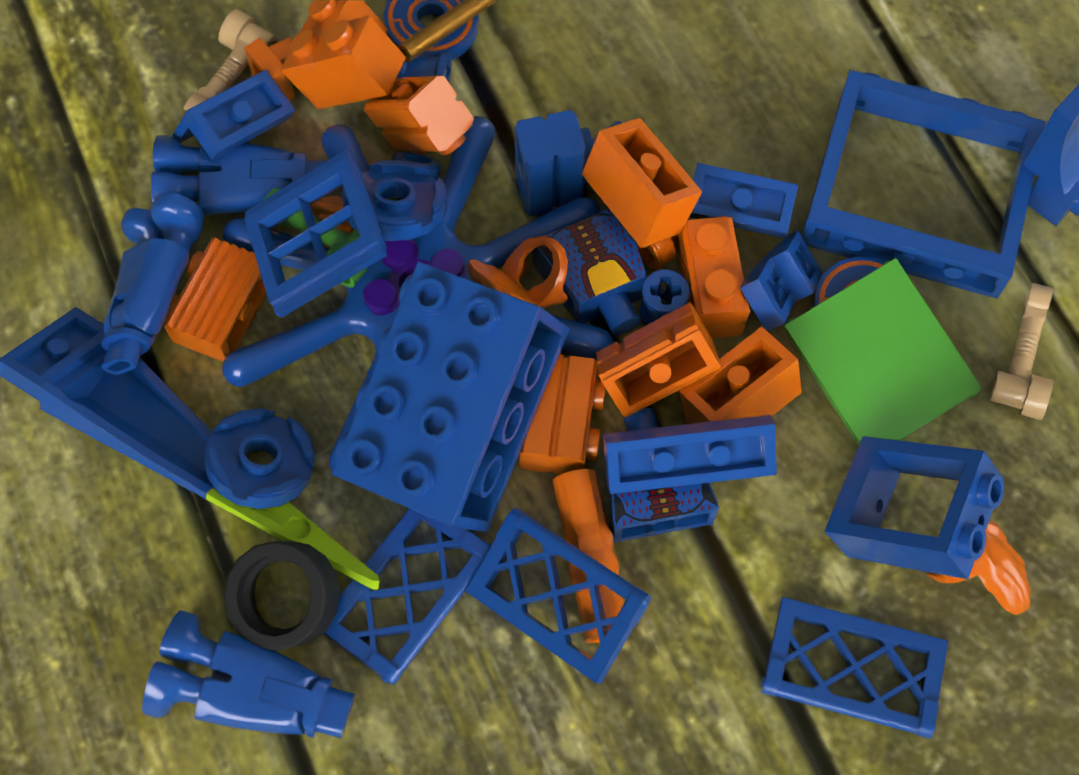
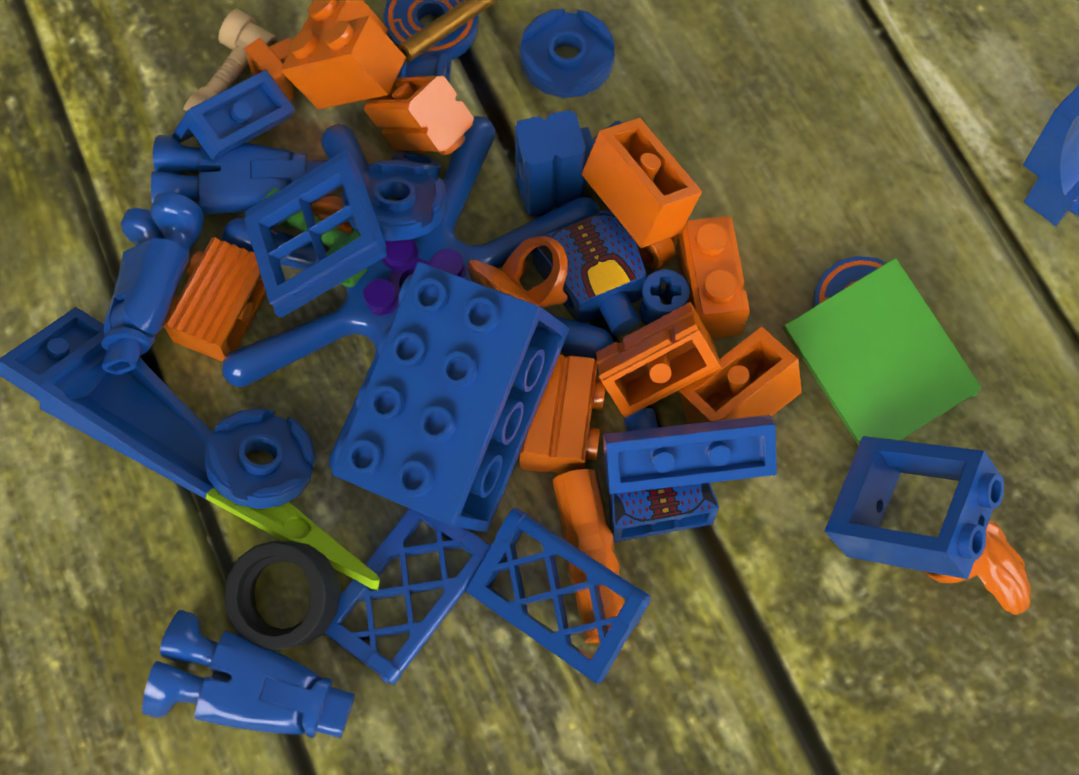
blue panel [689,162,798,239] -> none
blue slope [740,230,823,331] -> none
blue window [761,597,948,739] -> none
blue window [801,70,1046,299] -> none
tan brick [989,283,1054,420] -> none
none -> blue tile [519,9,615,98]

